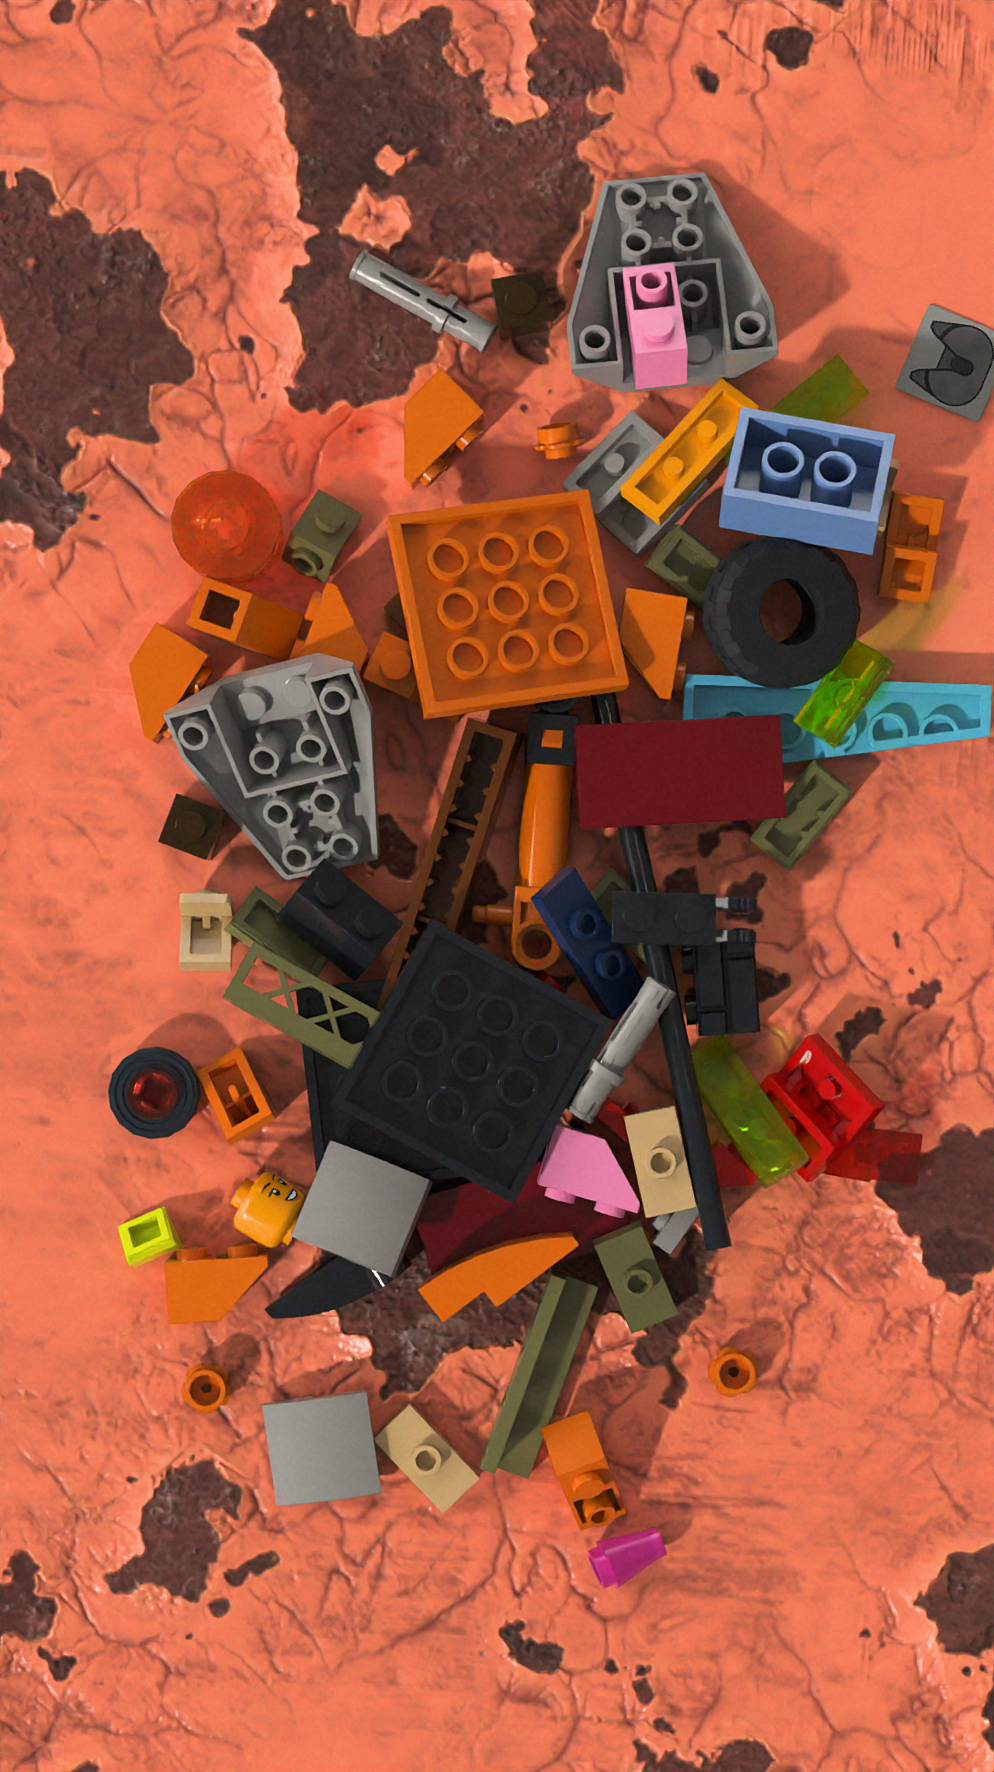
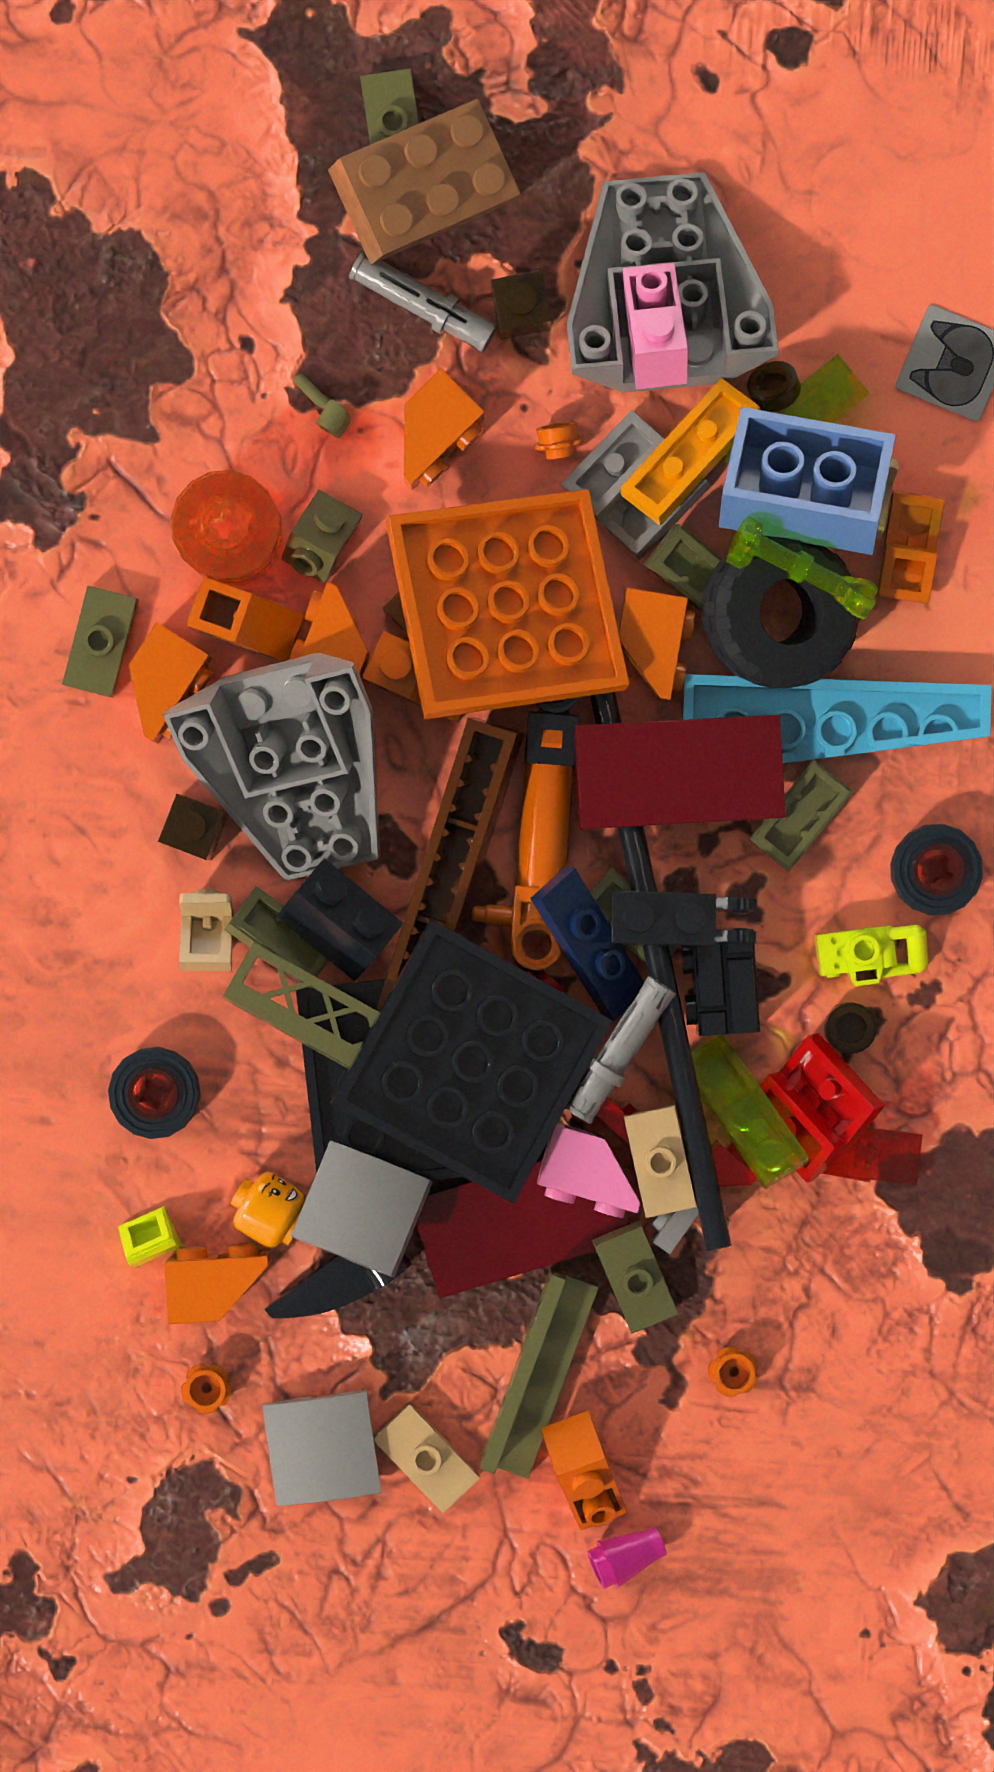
orange slope [196,1046,280,1145] -> none
orange slope [418,1231,579,1322] -> none
clear neon green plate [793,639,895,749] -> none
none -> olive plate [62,585,139,698]
none -> olive hand [293,372,350,438]
none -> medium nougat brick [328,99,521,265]
none -> olive plate [360,68,419,145]
none -> clear neon green piece [726,516,878,619]
none -> dark brown tile [747,361,801,412]
none -> neon yellow piece [814,924,929,986]
none -> dark brown tile [824,1002,877,1054]
none -> black wheel [890,824,983,915]

